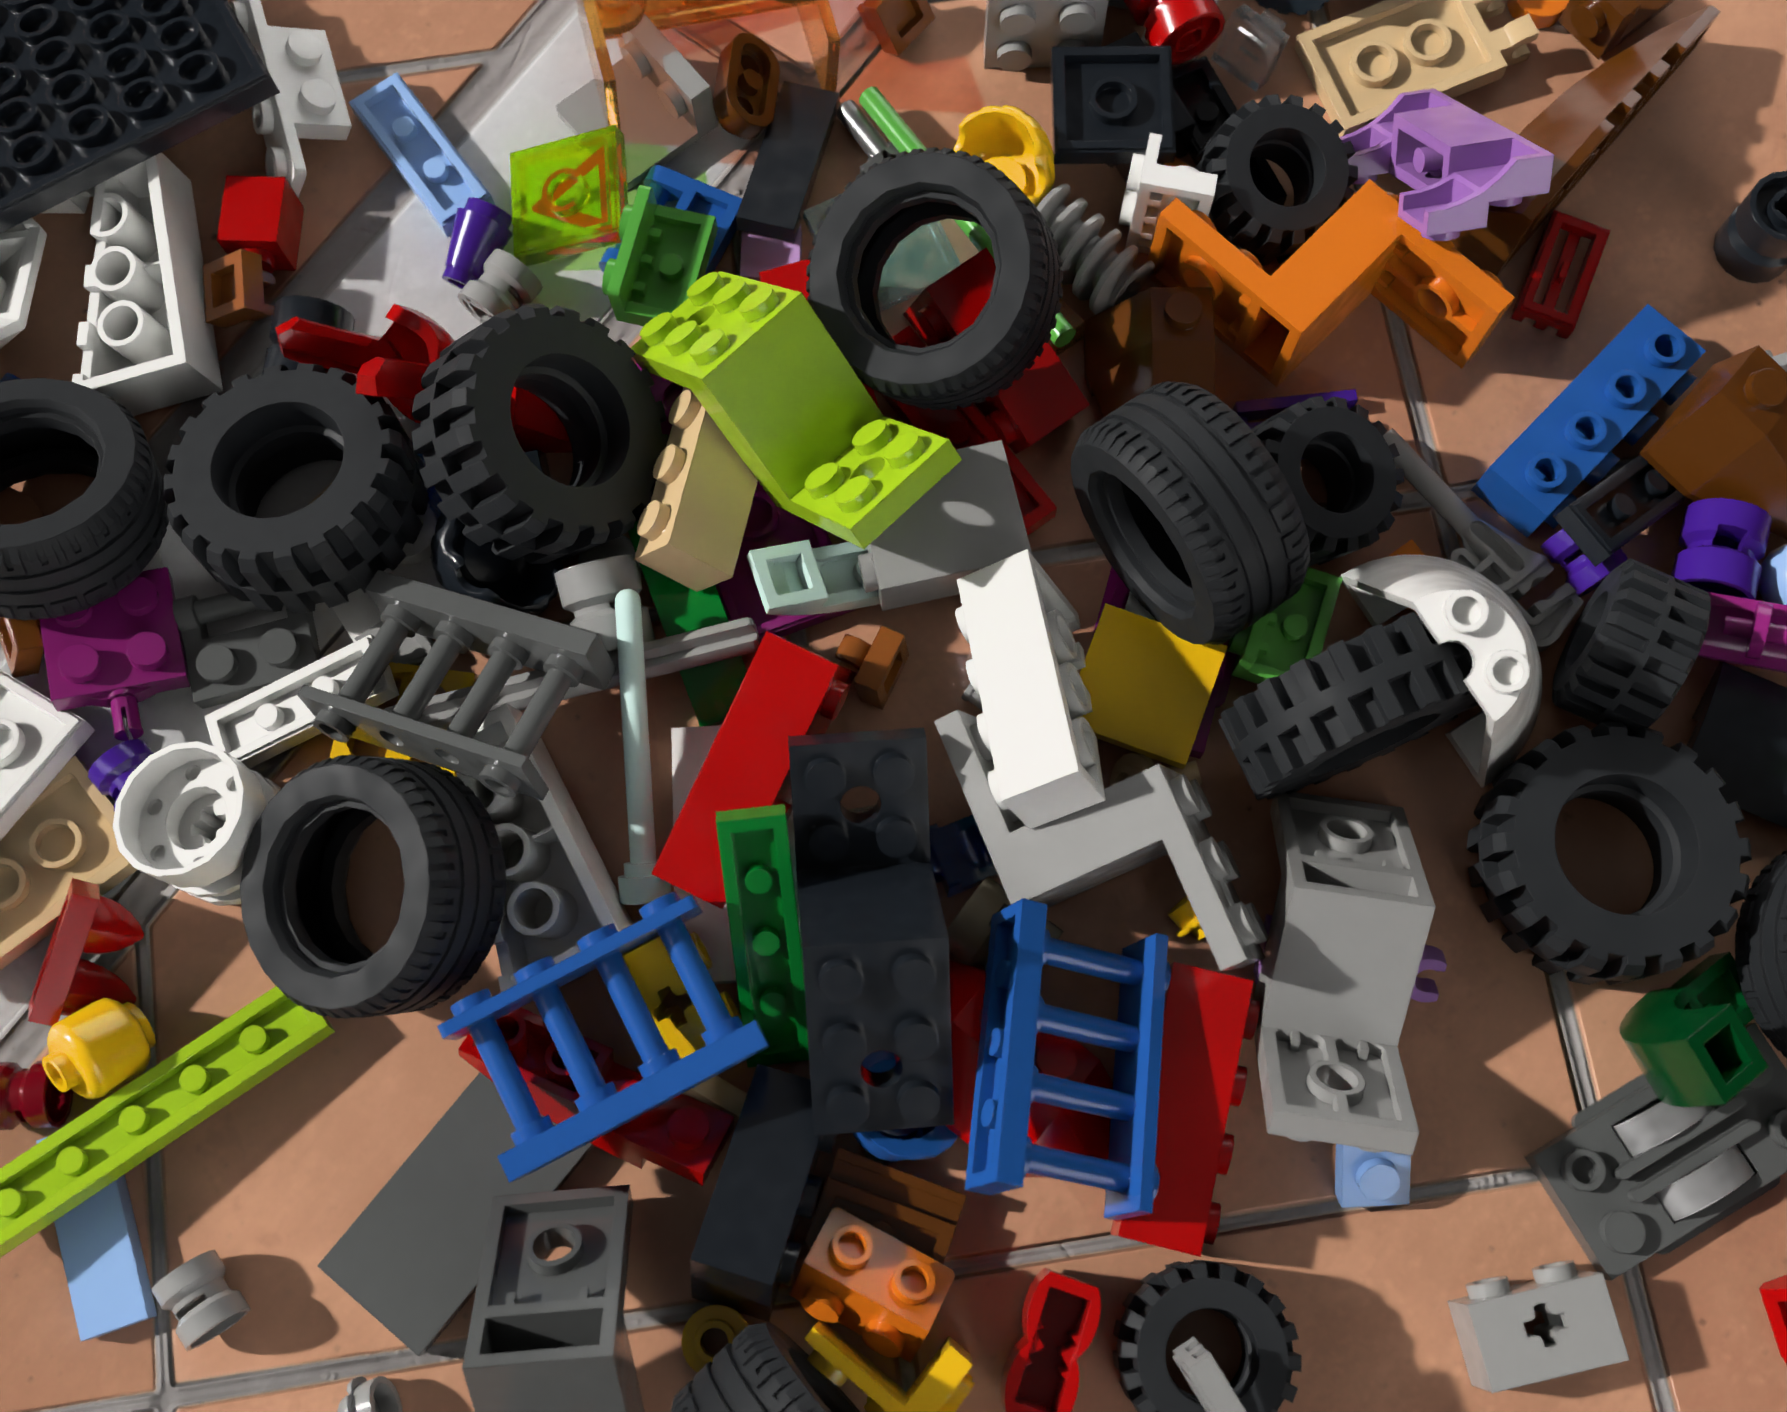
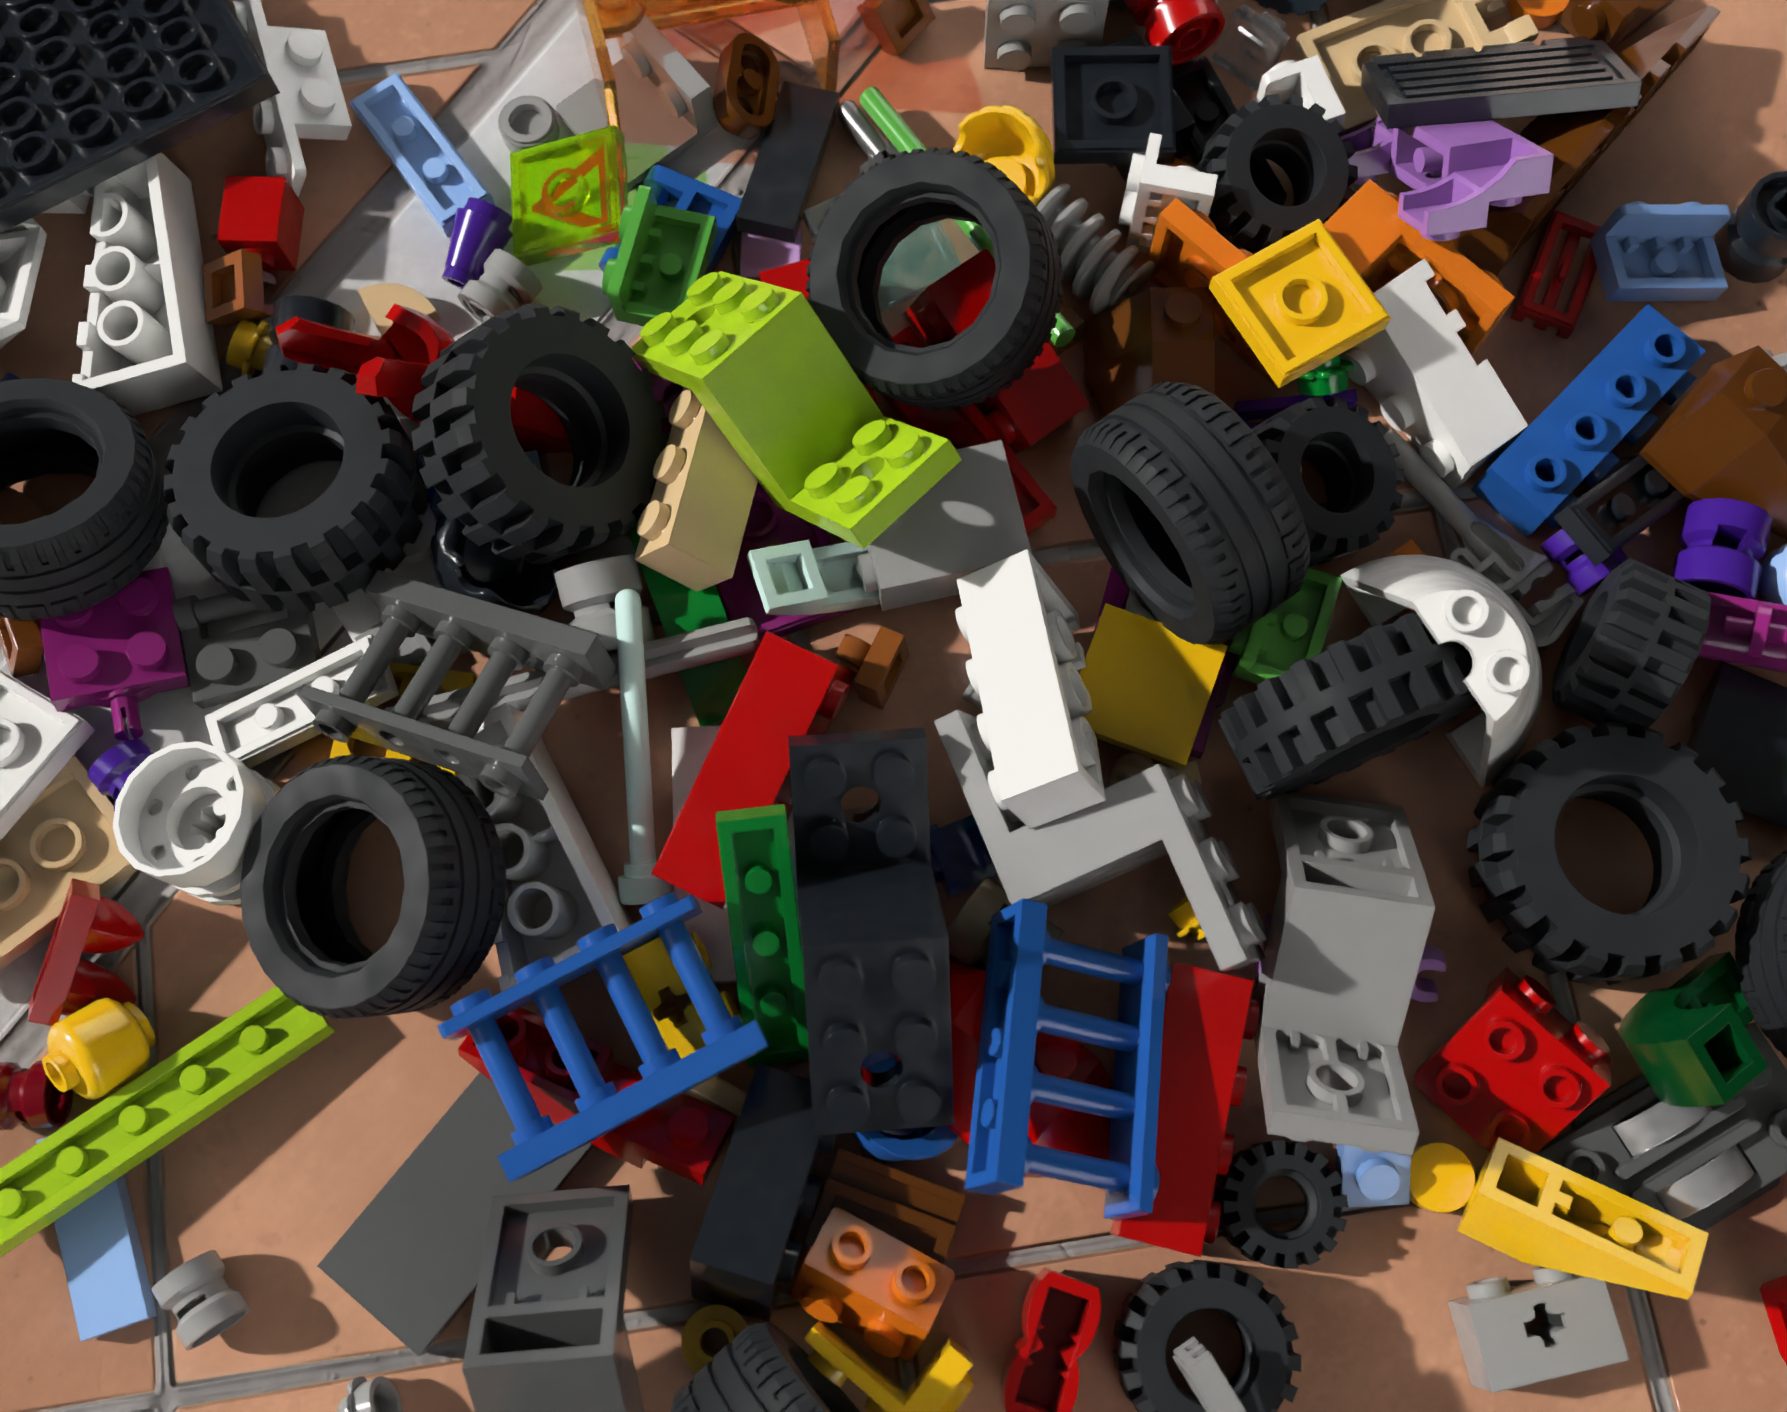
none -> yellow plate [226,320,274,376]
none -> tan tile [357,283,441,336]
none -> light grey tile [498,95,560,158]
none -> yellow tile [1209,219,1391,388]
none -> black tyre [1214,1140,1348,1269]
none -> white bracket [1255,55,1346,126]
none -> green plate [1297,354,1354,396]
none -> white wedge [1340,258,1528,490]
none -> black hinge [1361,36,1642,129]
none -> yellow tile [1410,1143,1475,1213]
none -> red bracket [1414,967,1611,1154]
none -> yellow slope [1457,1137,1709,1300]
none -> medium blue bracket [1590,201,1732,302]

